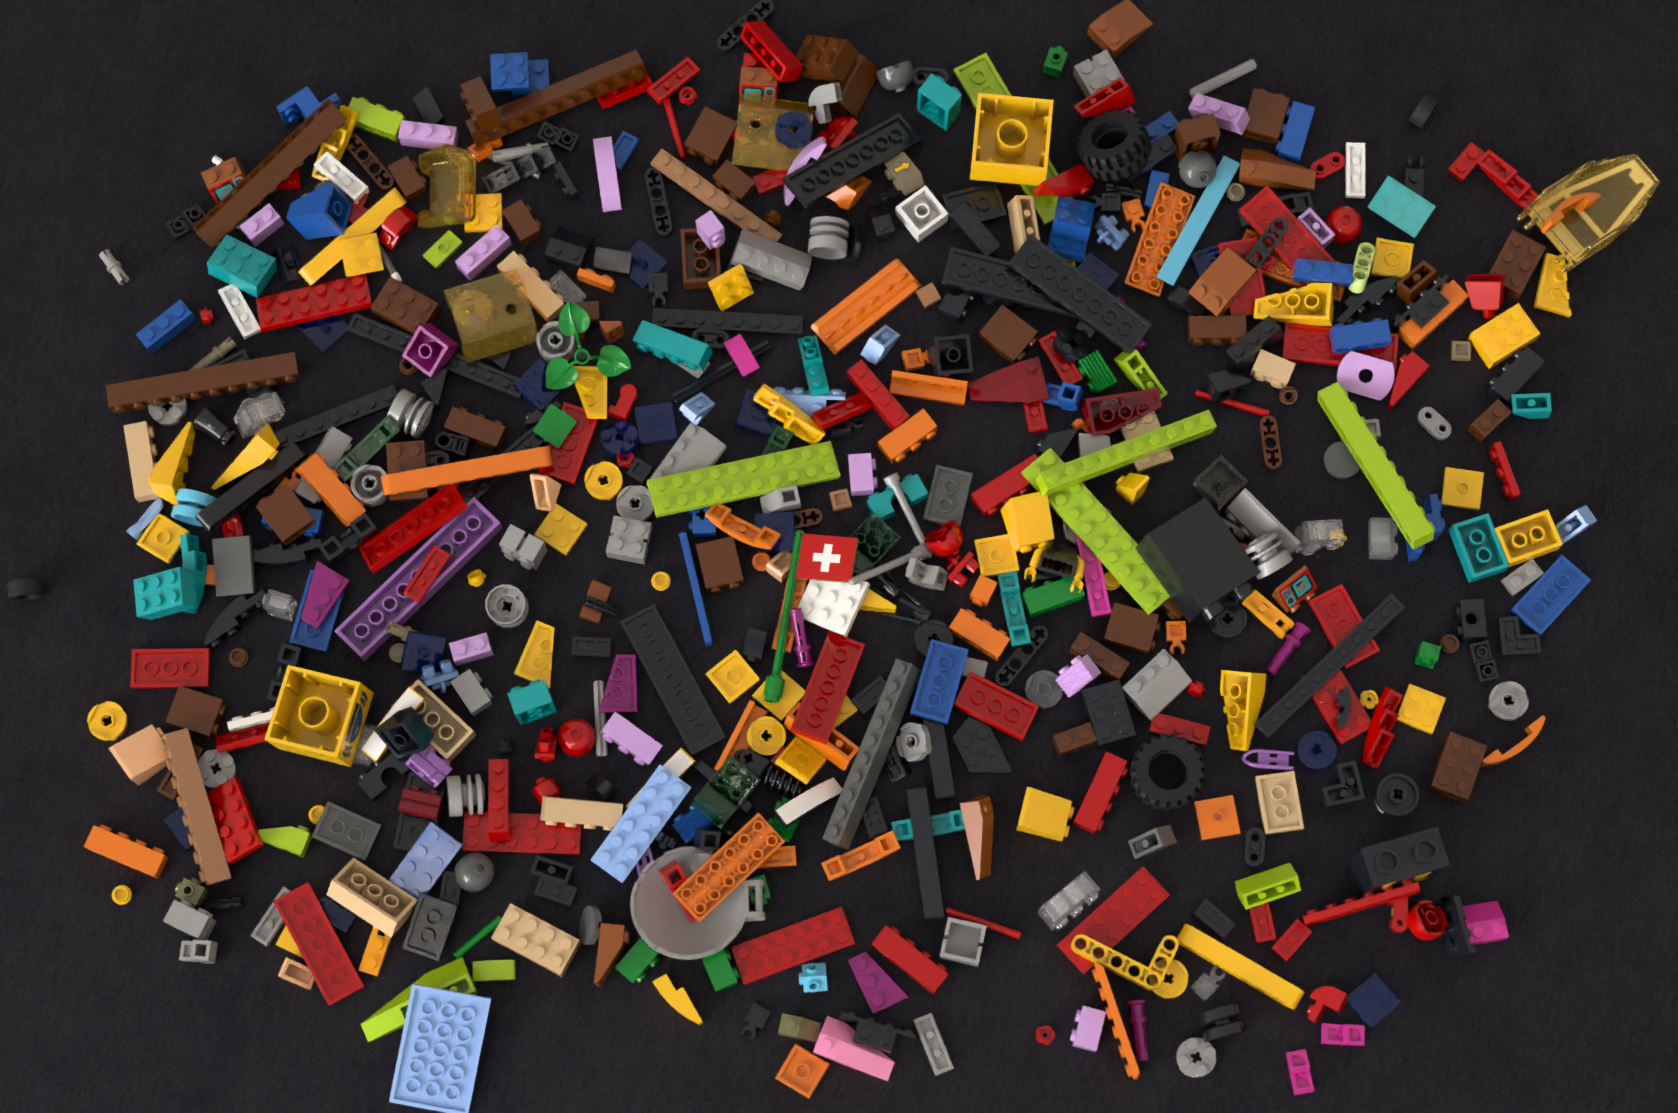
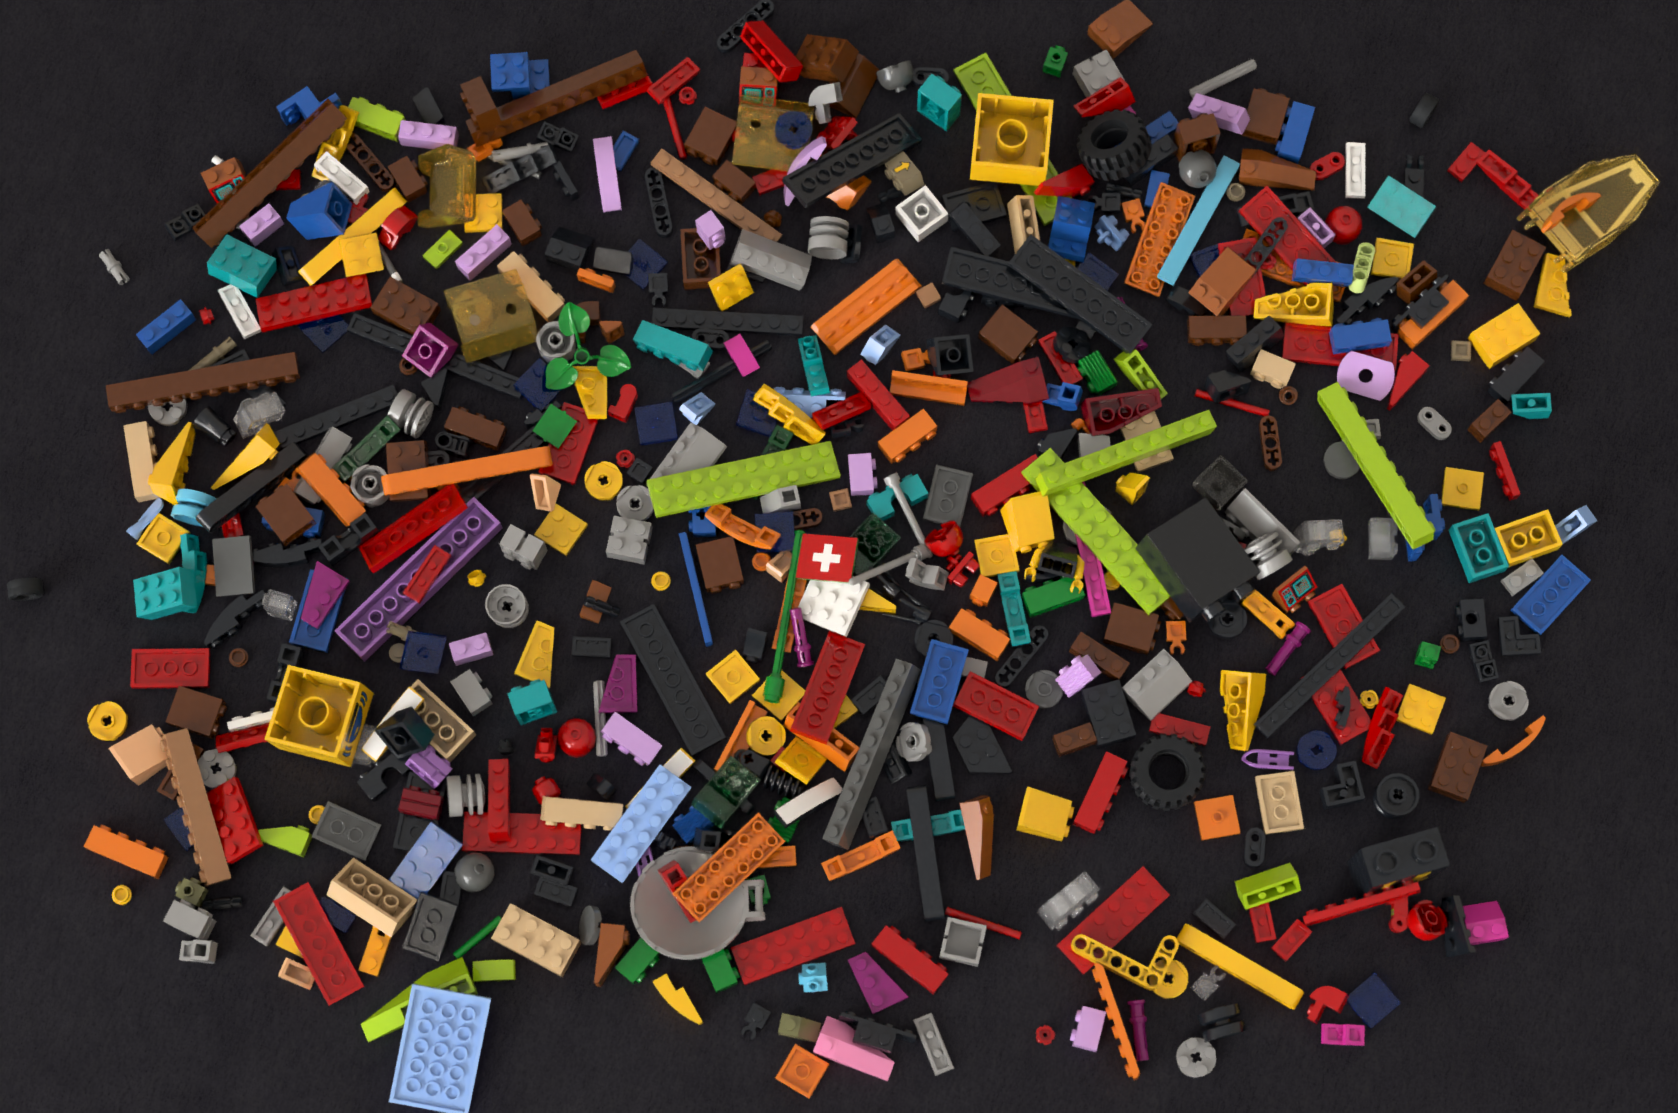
medium blue hips [420,659,459,693] -> none
clear tile [548,270,587,305] -> none
clear blue plate [600,419,639,456] -> none
dark grey slope [1128,825,1177,859] -> none
dark pink slope [1286,1049,1314,1095] -> none
torso [1465,274,1505,318] -> none

